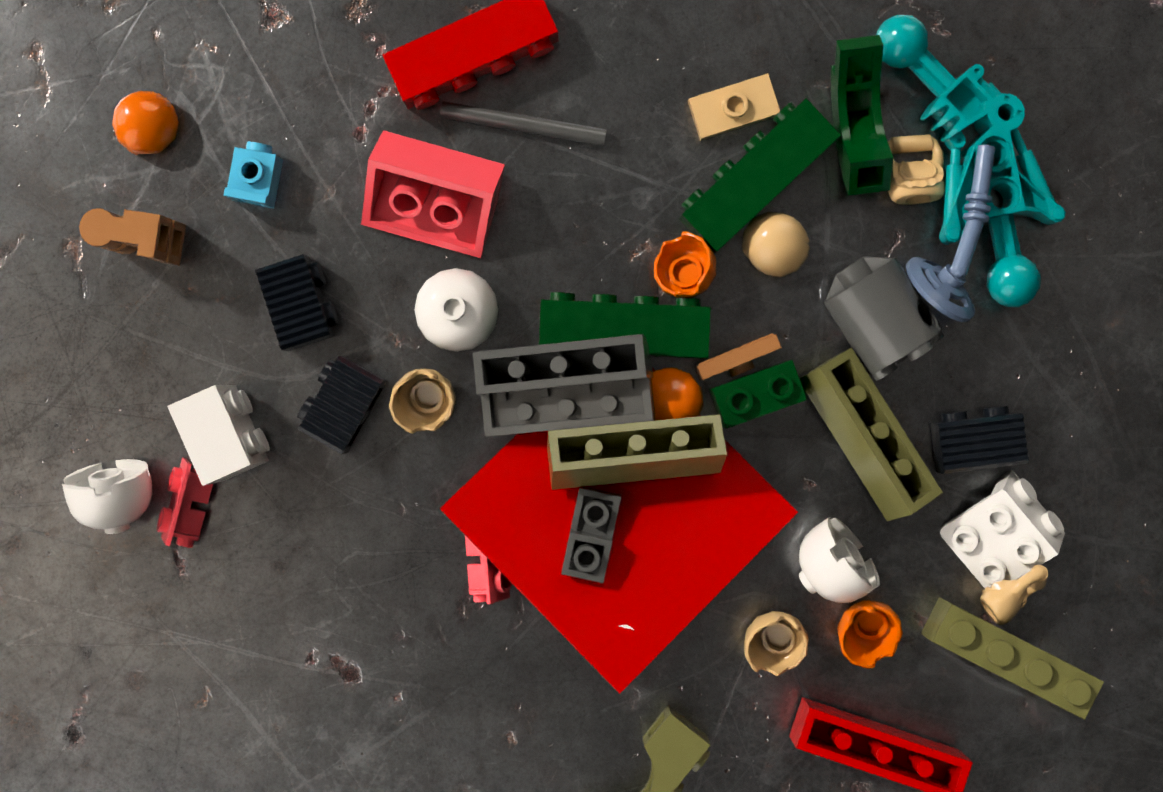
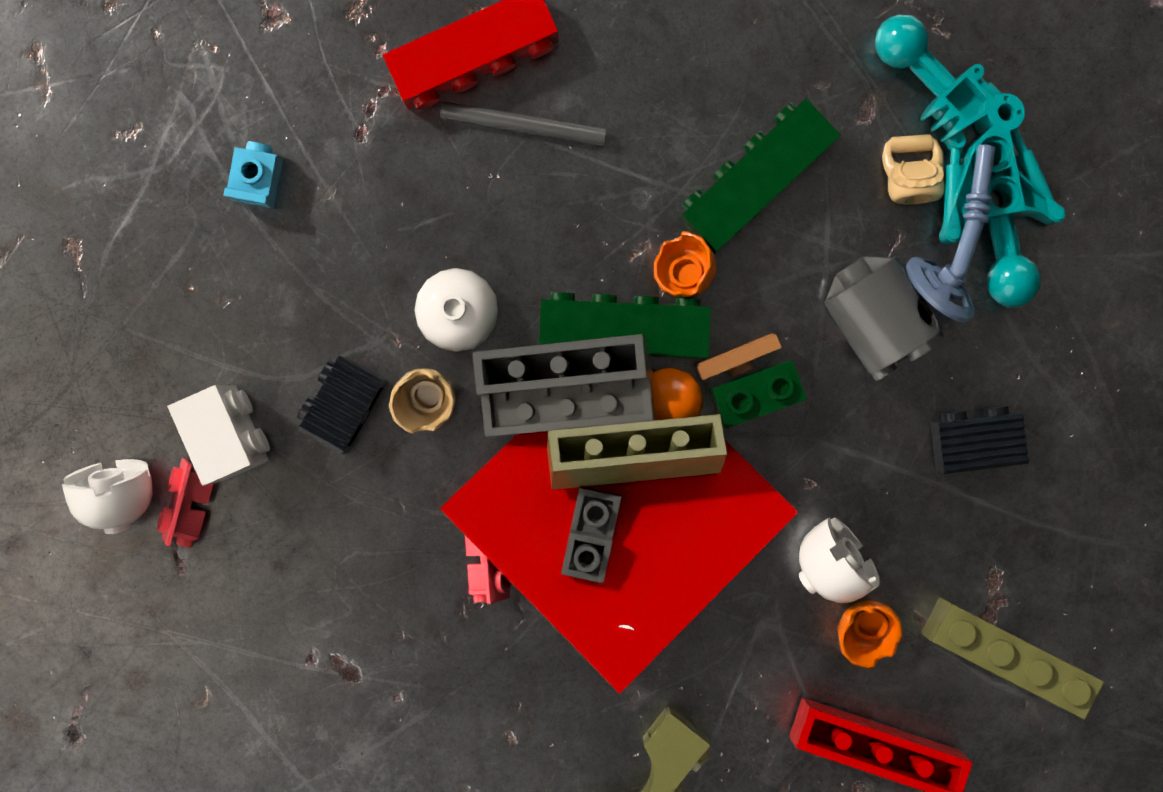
medium nougat legs [79,208,186,266] -> none
orange hair [112,91,179,155] -> none
black brick [255,254,339,351] -> none
coral slope [361,130,505,258] -> none
tan plate [687,73,780,141] -> none
tan hair [742,211,810,277] -> none
tan hair [744,611,809,676] -> none
olive brick [799,347,943,522] -> none
dark green arch [831,35,893,196] -> none
white bracket [940,469,1065,588] -> none
tan piece [980,565,1048,625] -> none

